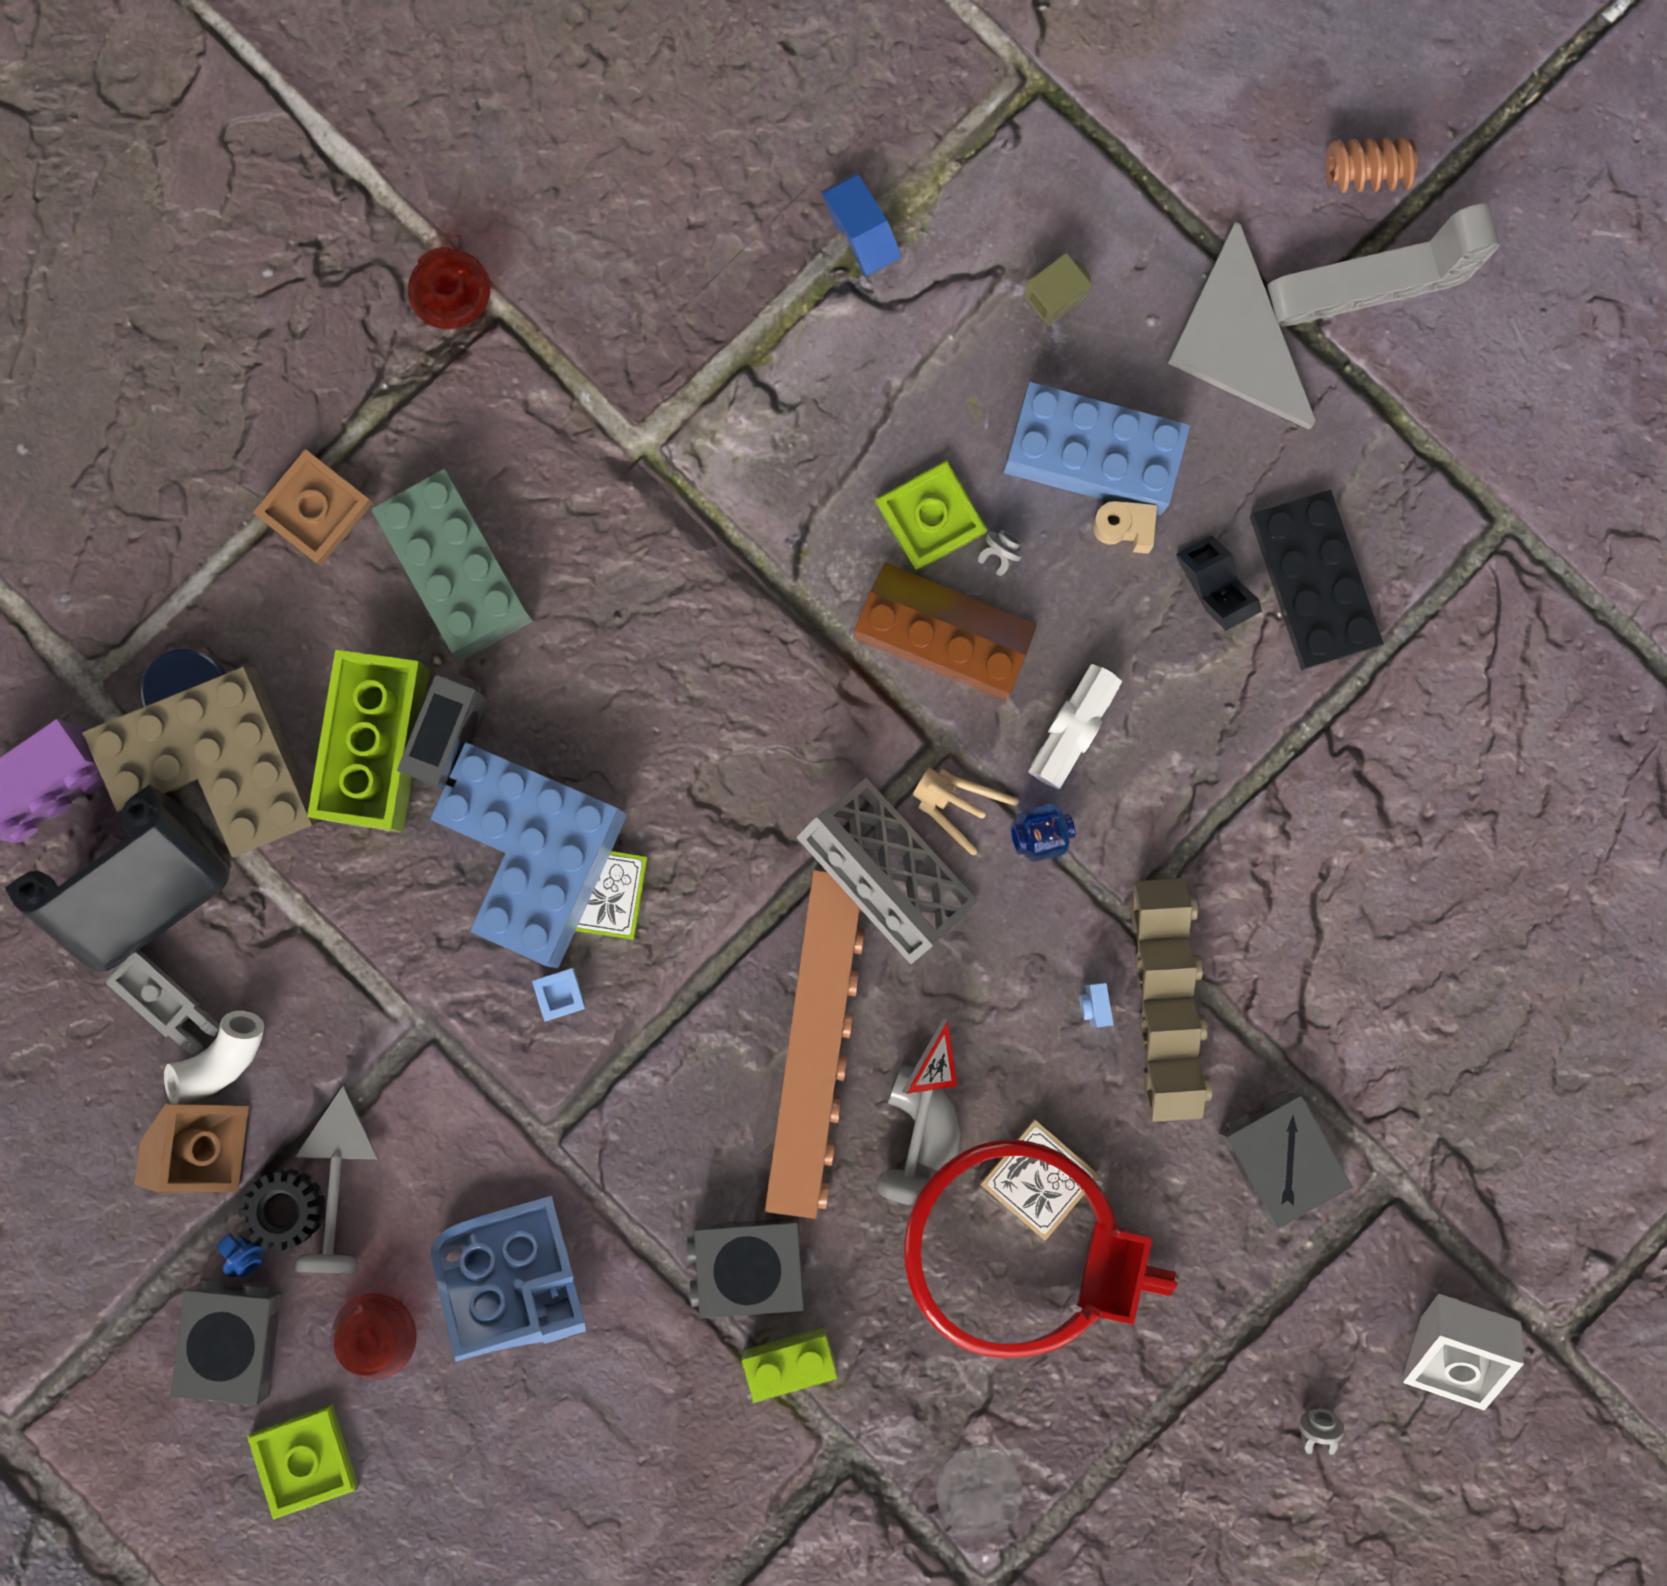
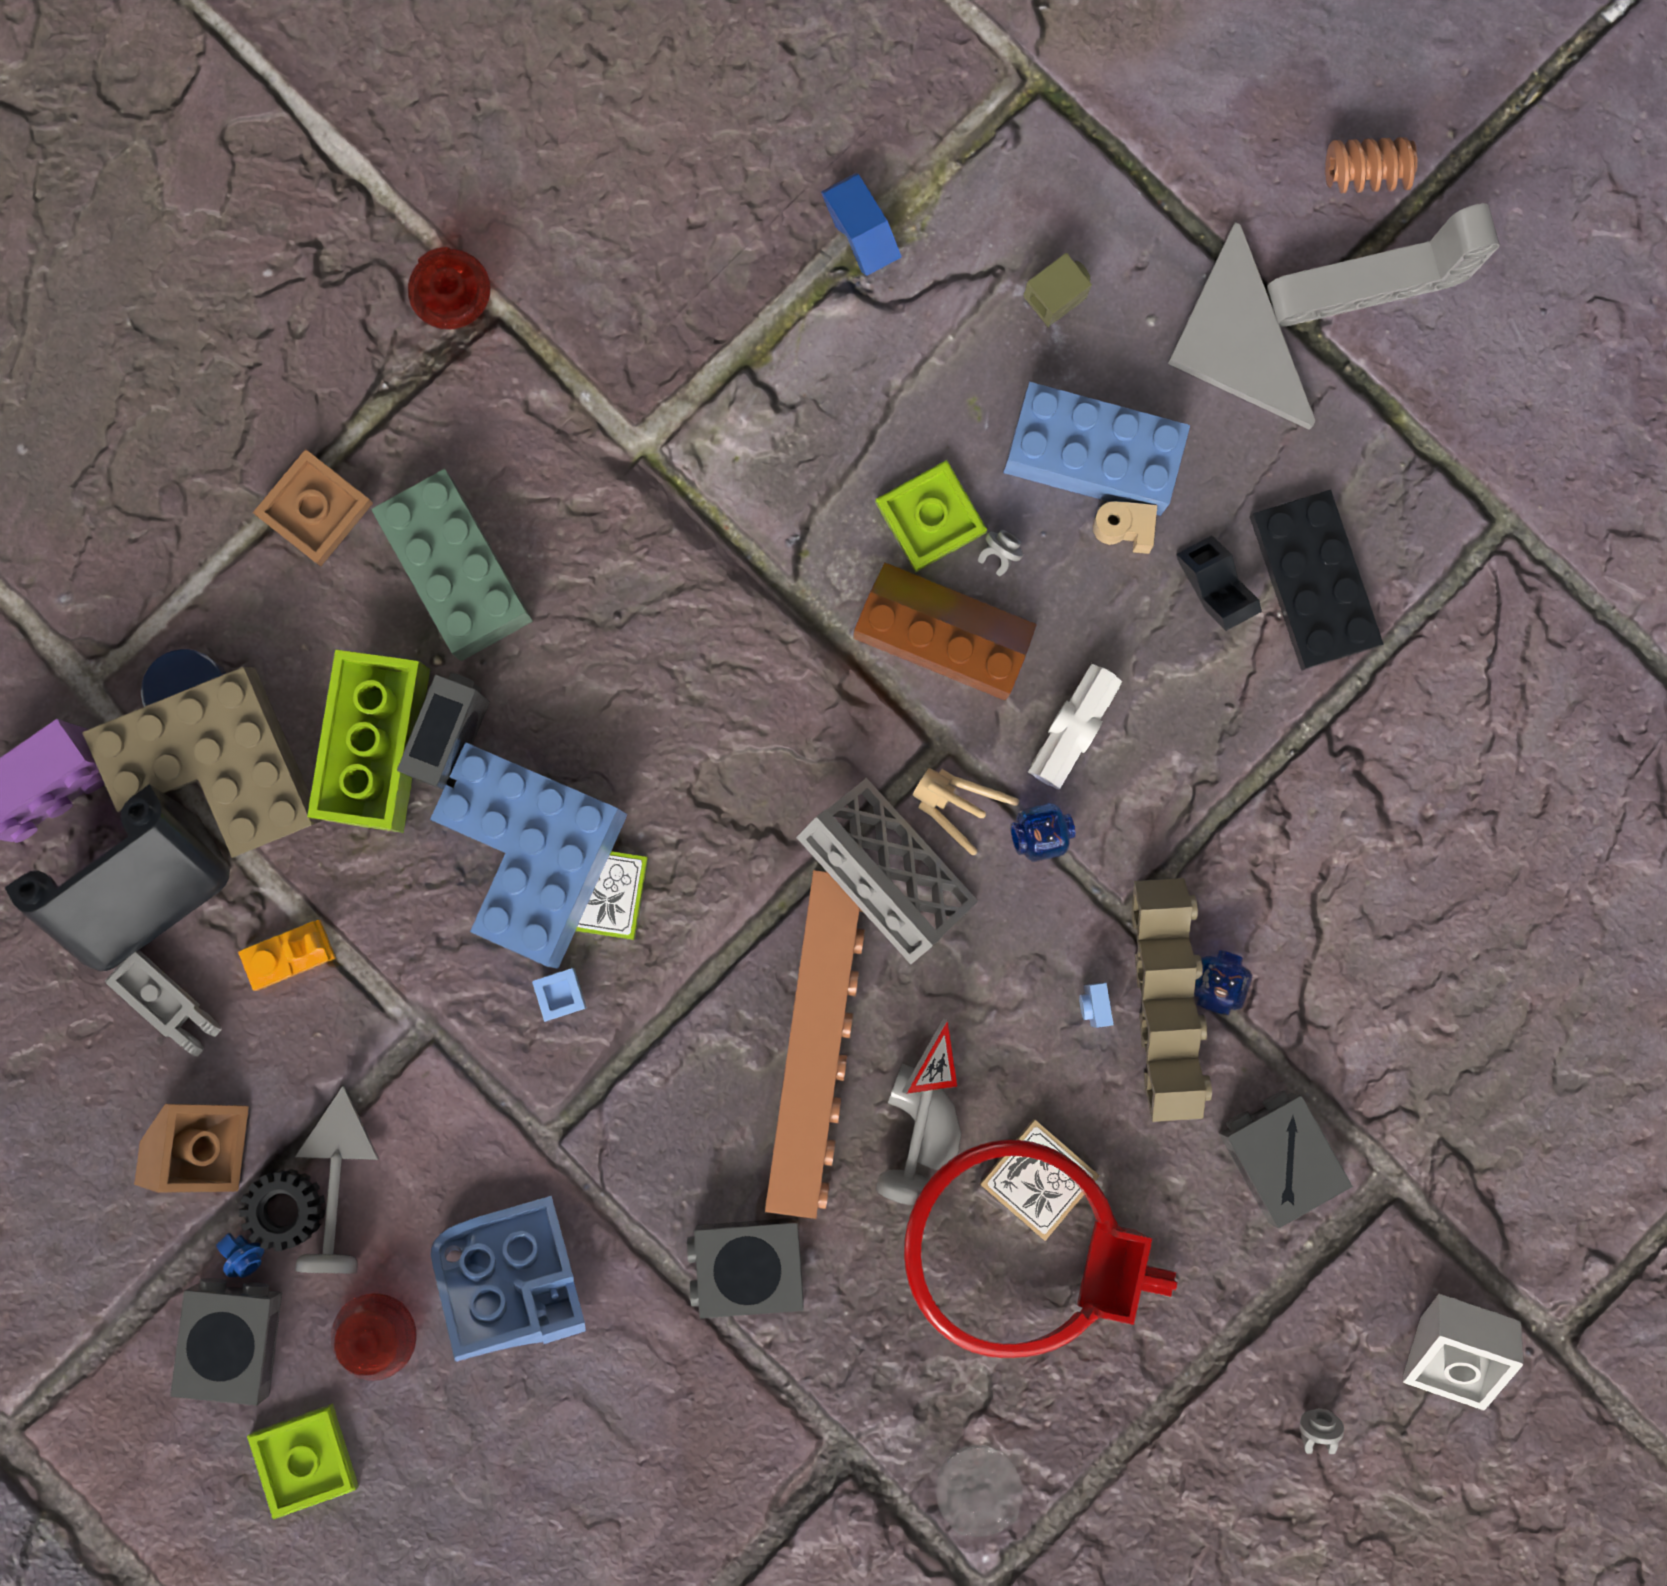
white cylinder [164,1011,265,1104] -> none
lime brick [742,1327,837,1403] -> none
none -> light orange plate [238,919,336,991]
none -> clear blue head [1194,950,1253,1016]

